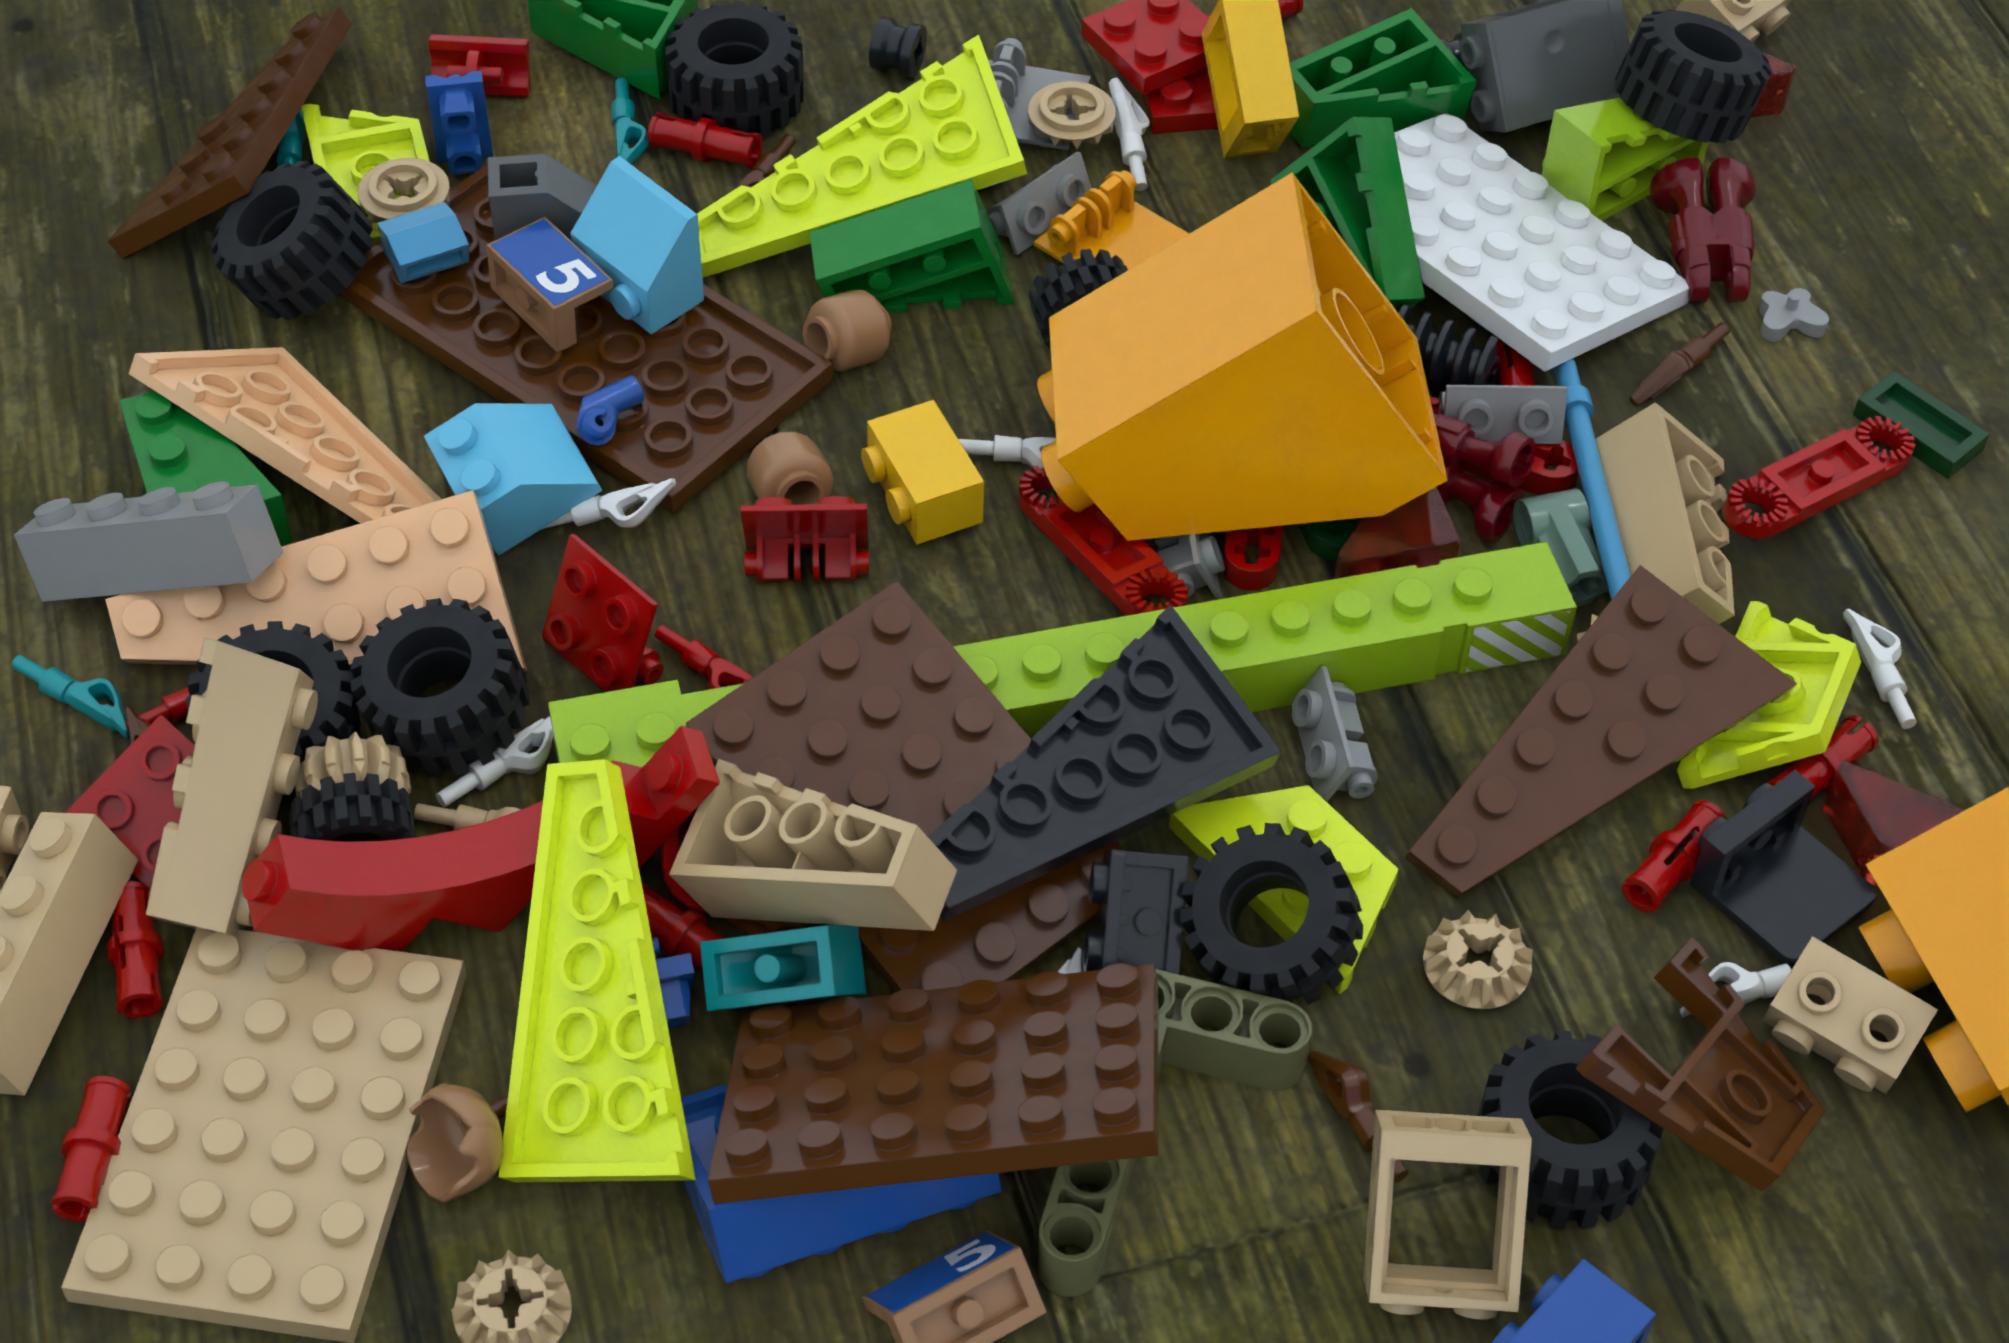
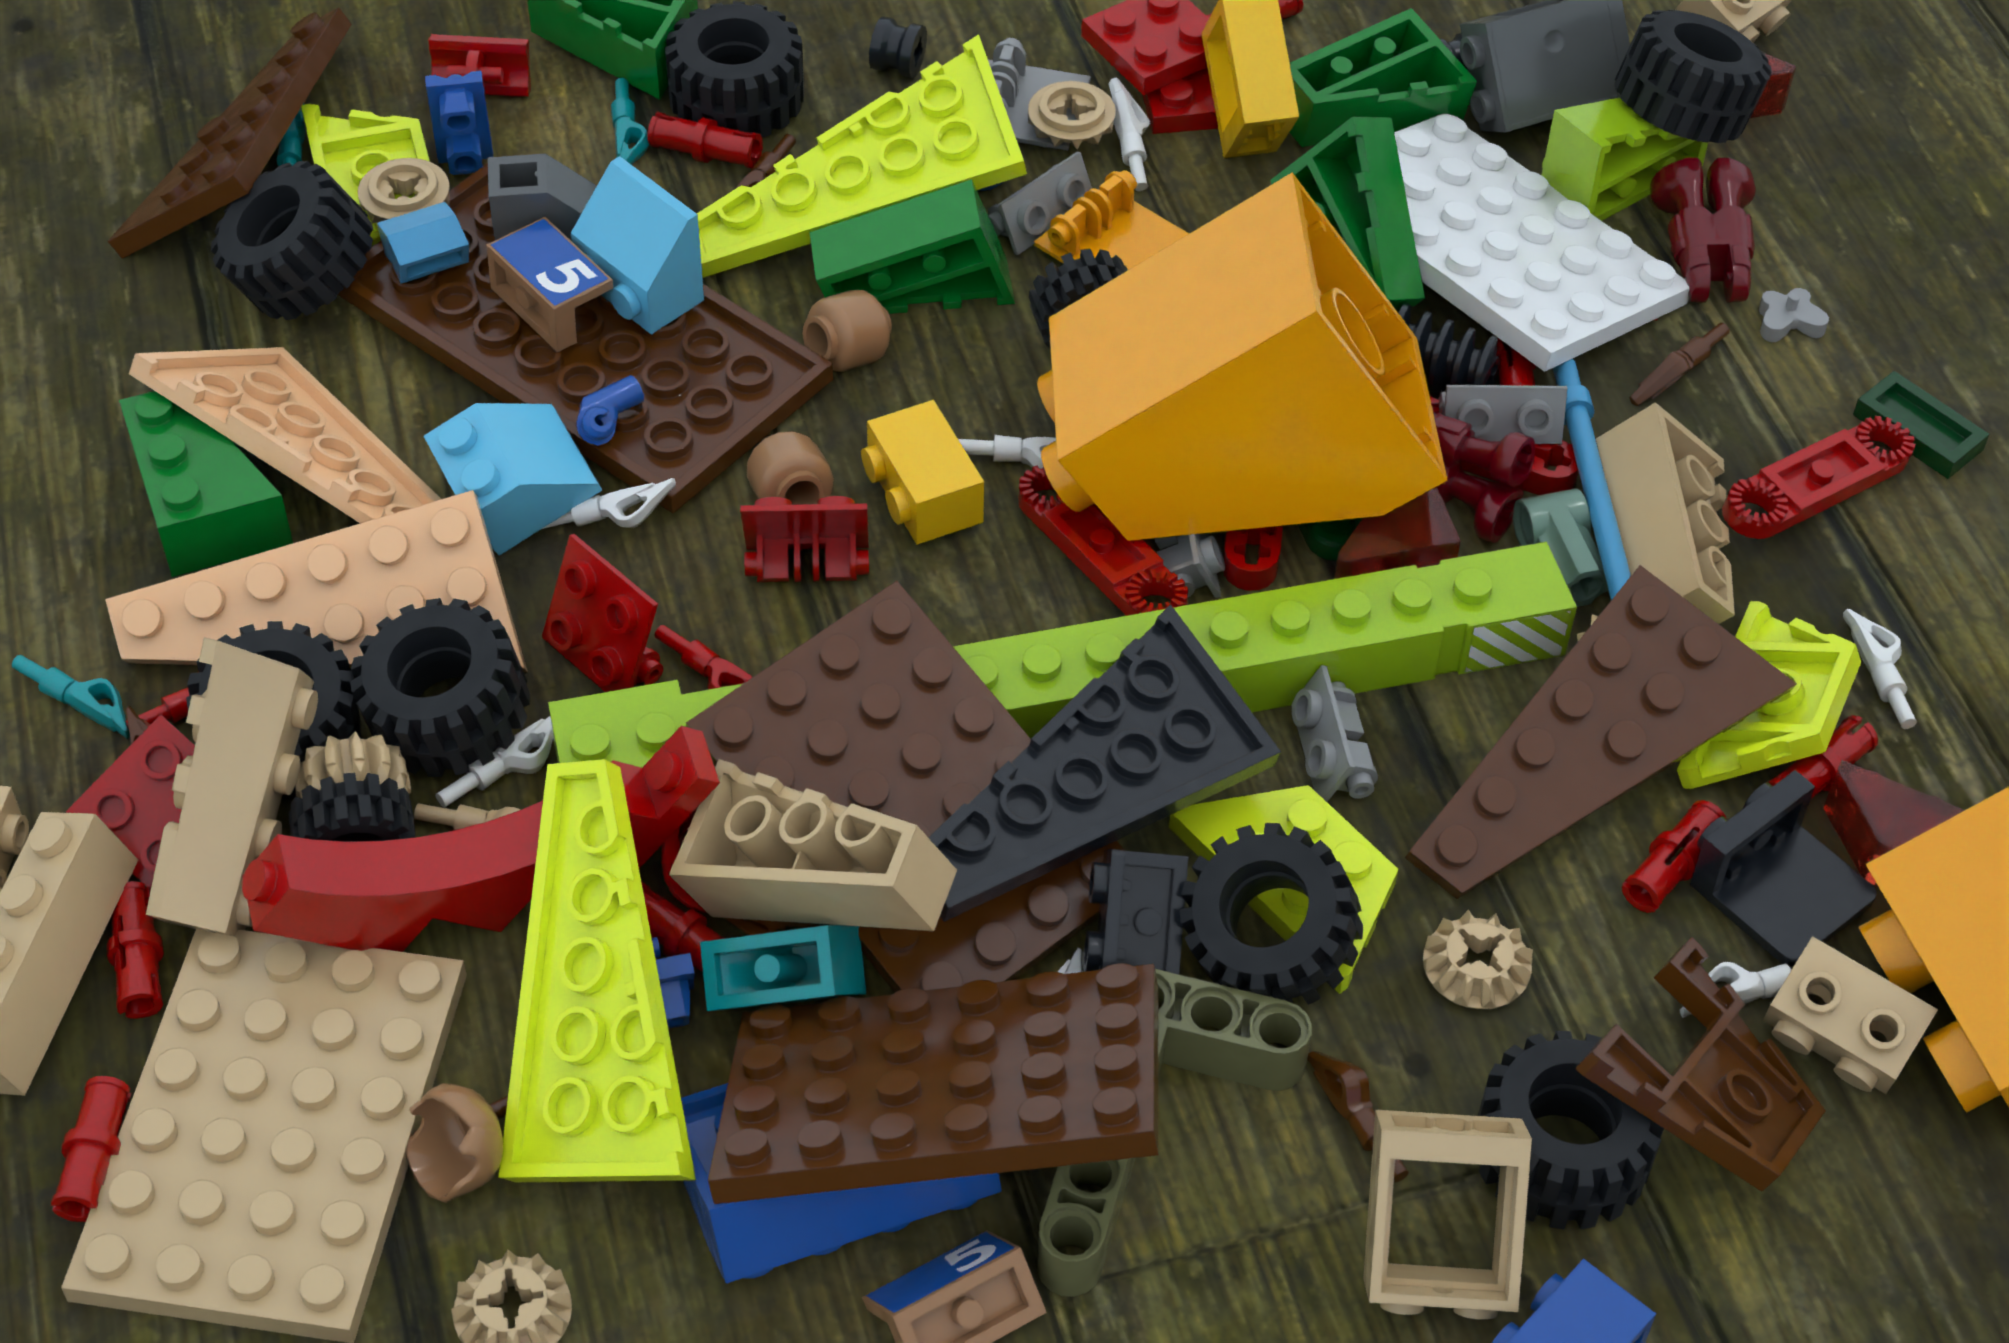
light grey brick [14,481,283,602] -> none

